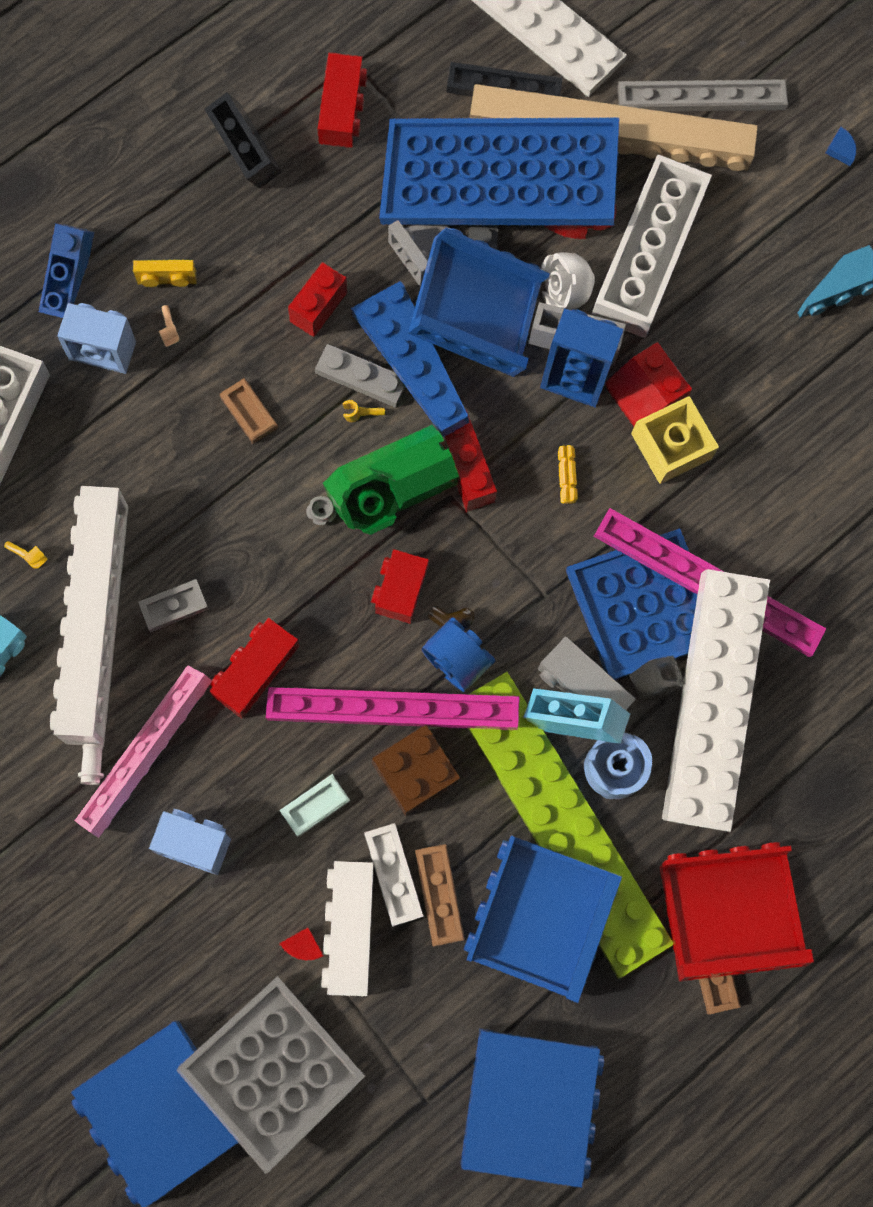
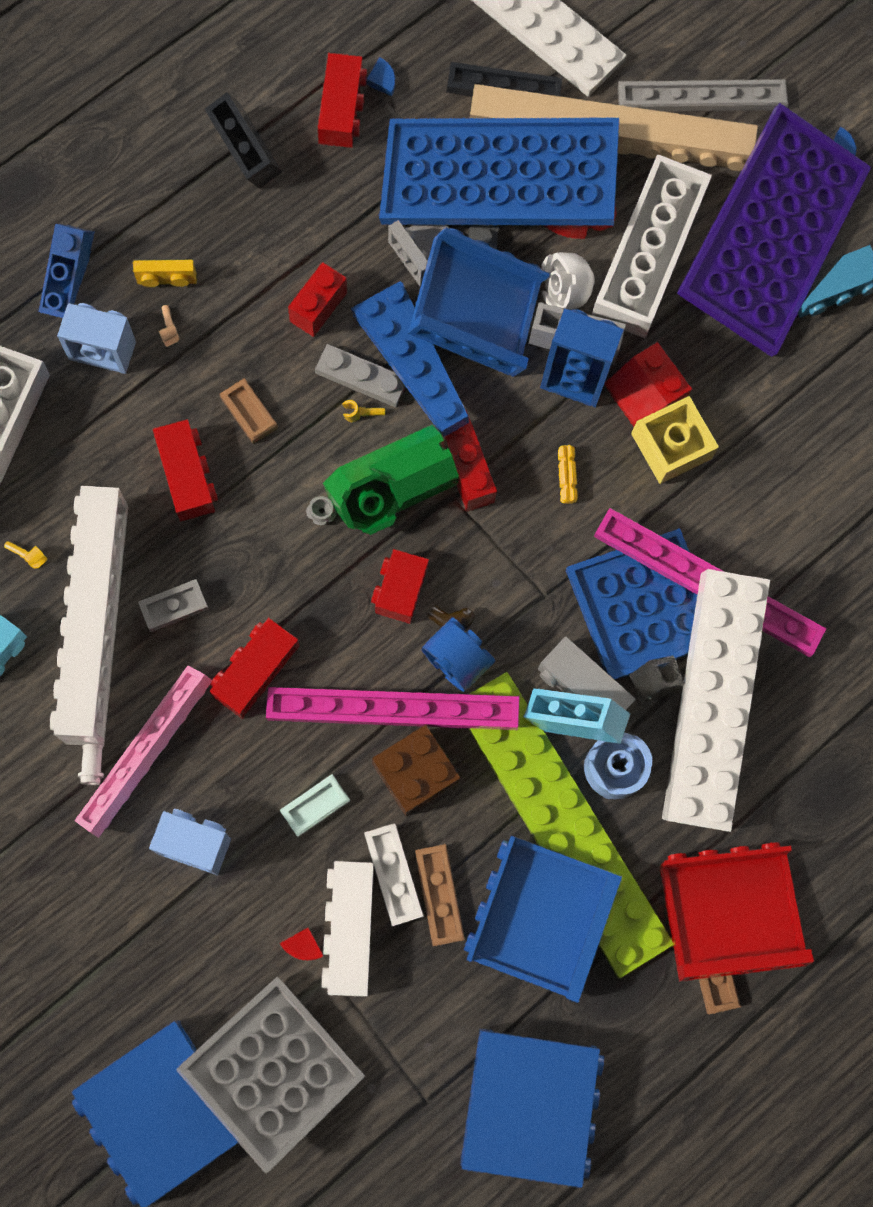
none -> red brick [153,419,218,522]
none -> blue tile [367,57,395,96]
none -> dark purple plate [677,103,871,357]

